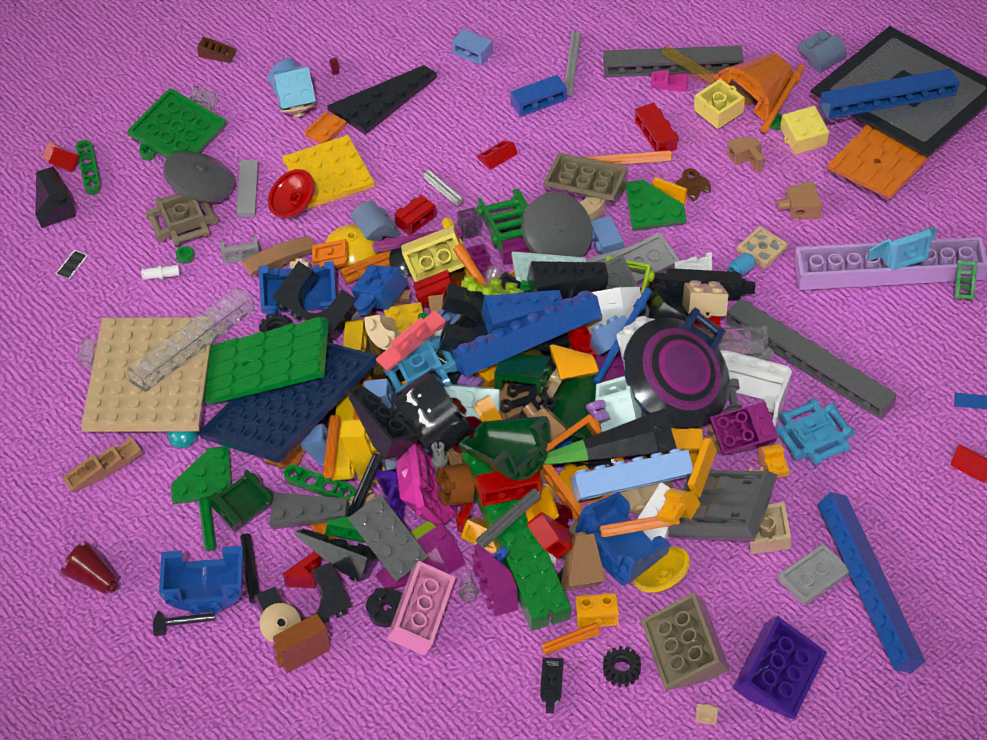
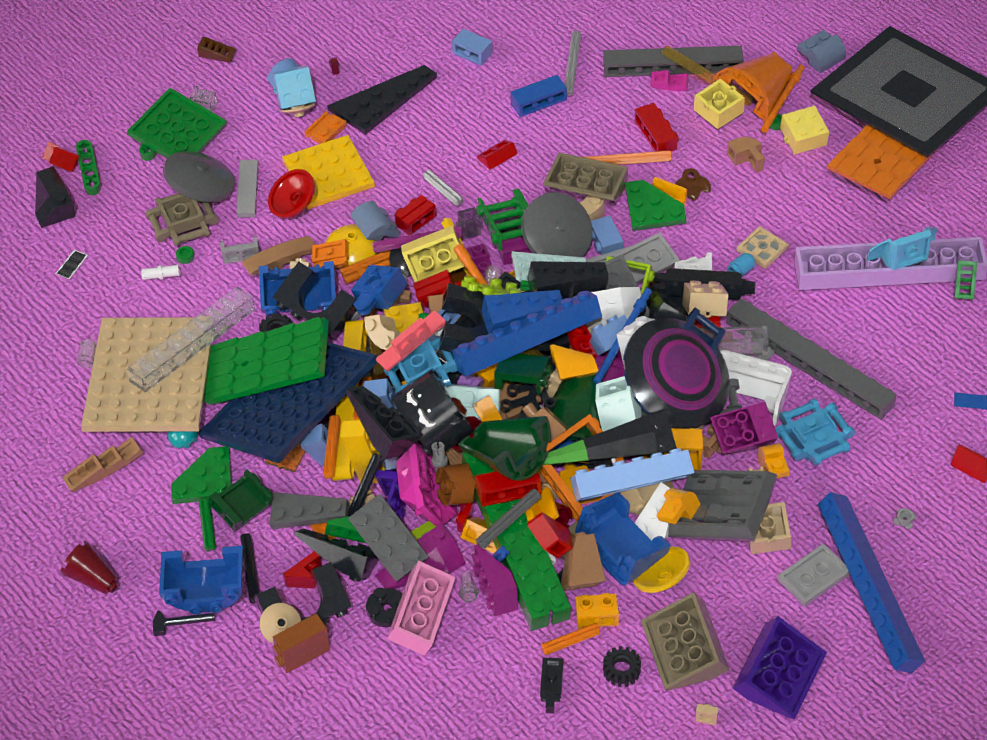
green beam [284,465,356,501] -> none
medium lavender wheel [586,399,611,424] -> none
orange axle [600,516,680,538] -> none
light orange tile [687,438,717,498] -> none
medium nougat torso [777,181,822,219] -> none
blue brick [819,69,960,119] -> none
none -> light grey plate [893,508,916,529]

